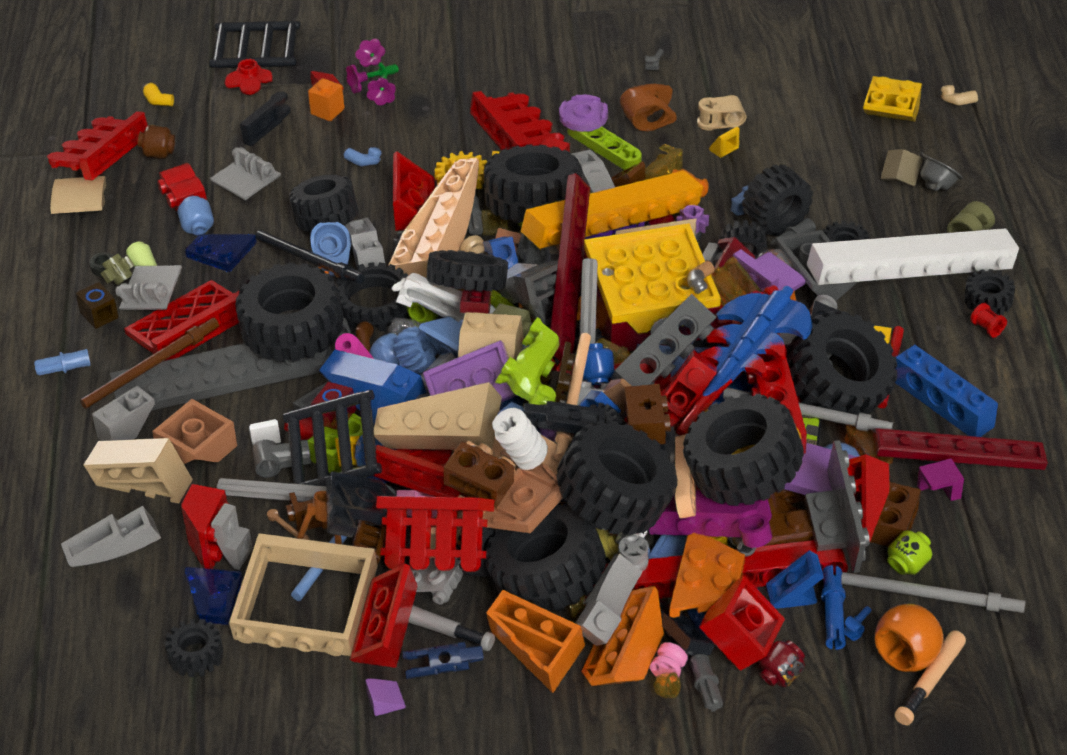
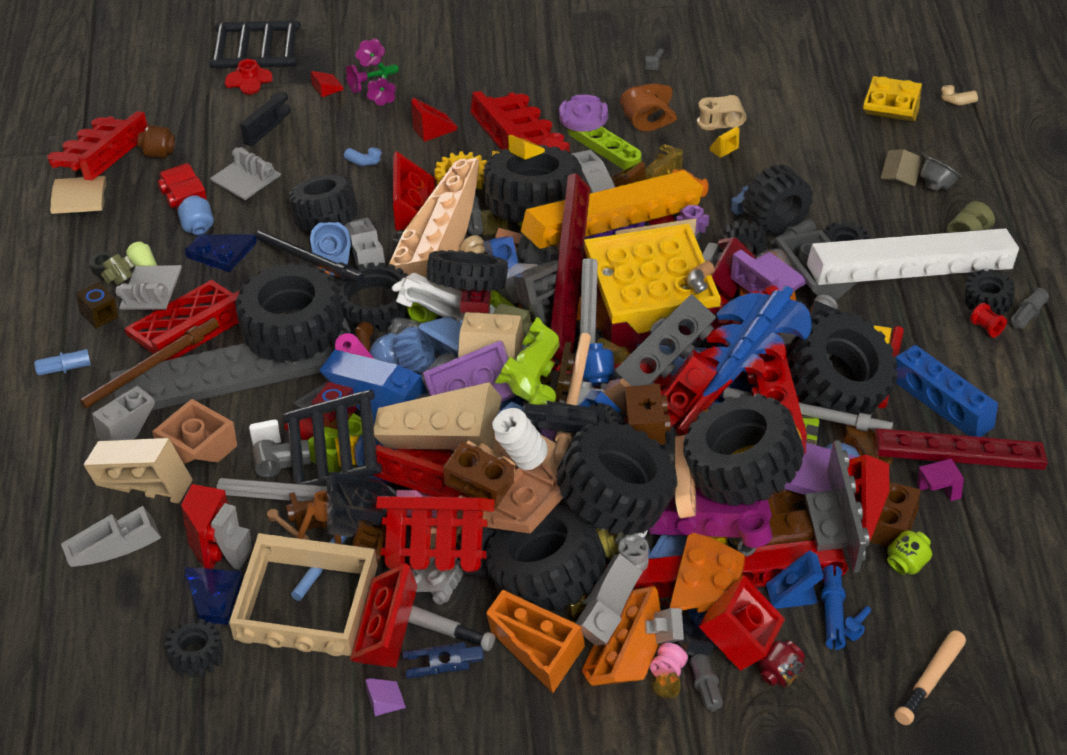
yellow arm [143,83,174,106] -> none
orange brick [308,78,345,122] -> none
clear yellow hinge [711,256,762,306] -> none
light grey bar [842,572,1026,613] -> none
orange wheel [875,604,943,672] -> none
none -> red slope [411,98,458,142]
none -> yellow slope [508,135,545,160]
none -> light grey tile [645,608,684,644]
none -> dark grey axle [1010,288,1049,329]

